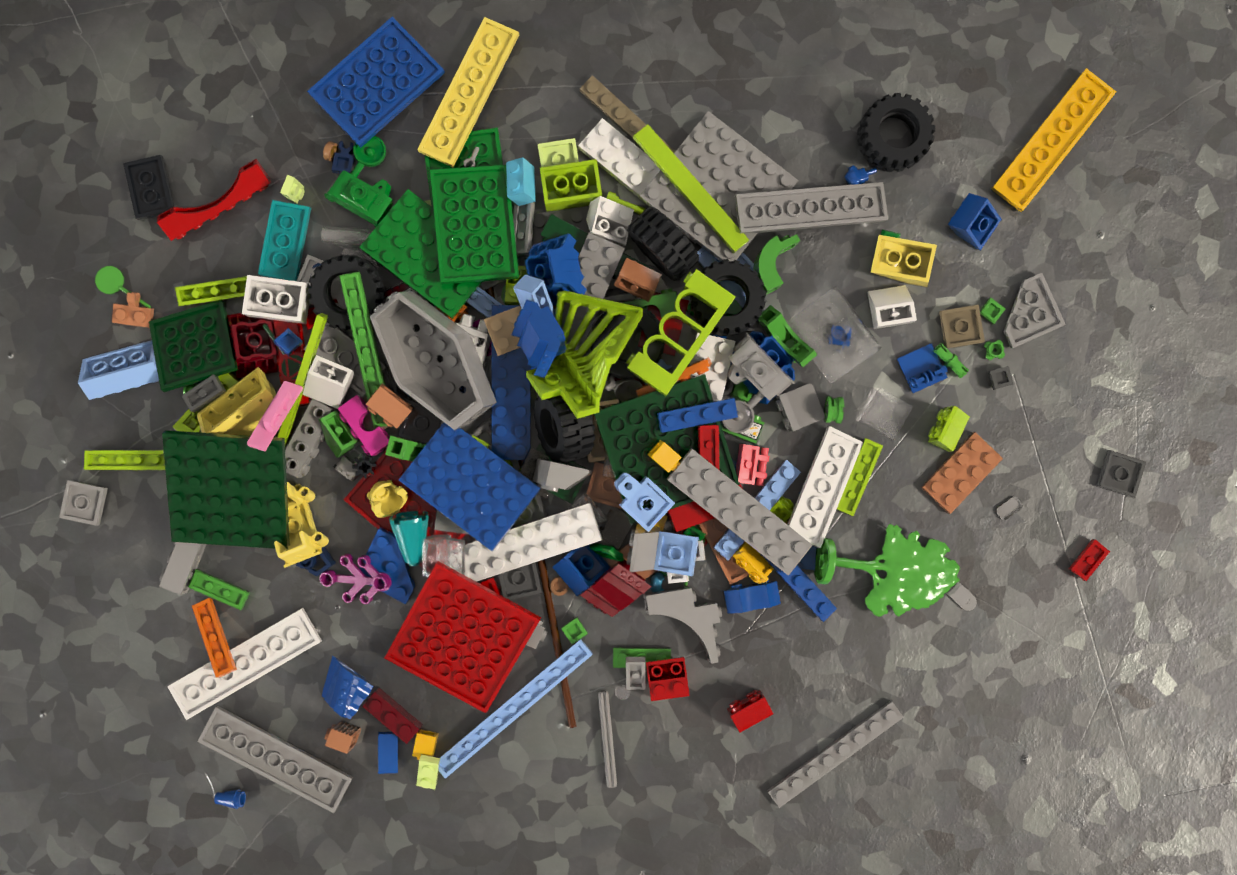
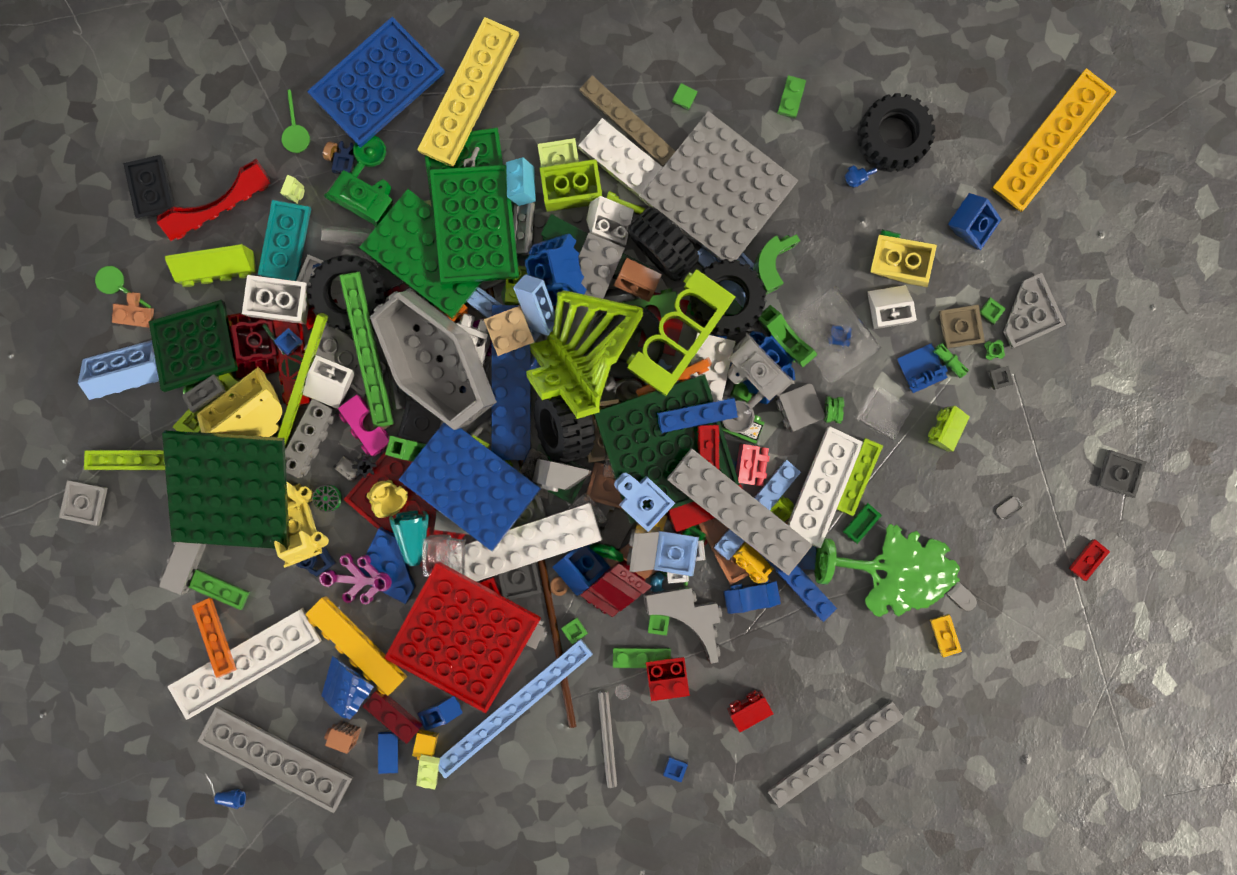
lime brick [175,276,247,306] -> none
bright pink bracket [247,381,303,452] -> none
bright green slope [319,410,358,458] -> none
nougat brick [366,383,413,428] -> none
blue slope [511,300,566,378] -> none
light grey plate [626,657,646,690] -> none
lime tile [633,124,749,253] -> none
yellow brick [647,440,682,473] -> none
light grey plate [734,182,888,234] -> none
nougat plate [921,432,1003,514] -> none
none -> lime slope [165,244,257,287]
none -> bright green piece [282,89,310,153]
none -> yellow brick [305,596,407,696]
none -> green wheel [312,485,342,512]
none -> blue slope [417,696,463,731]
none -> bright green plate [648,615,669,636]
none -> blue tile [663,756,688,782]
none -> bright green tile [672,83,698,110]
none -> bright green plate [777,75,806,118]
none -> green tile [842,503,882,544]
none -> yellow plate [930,614,962,657]

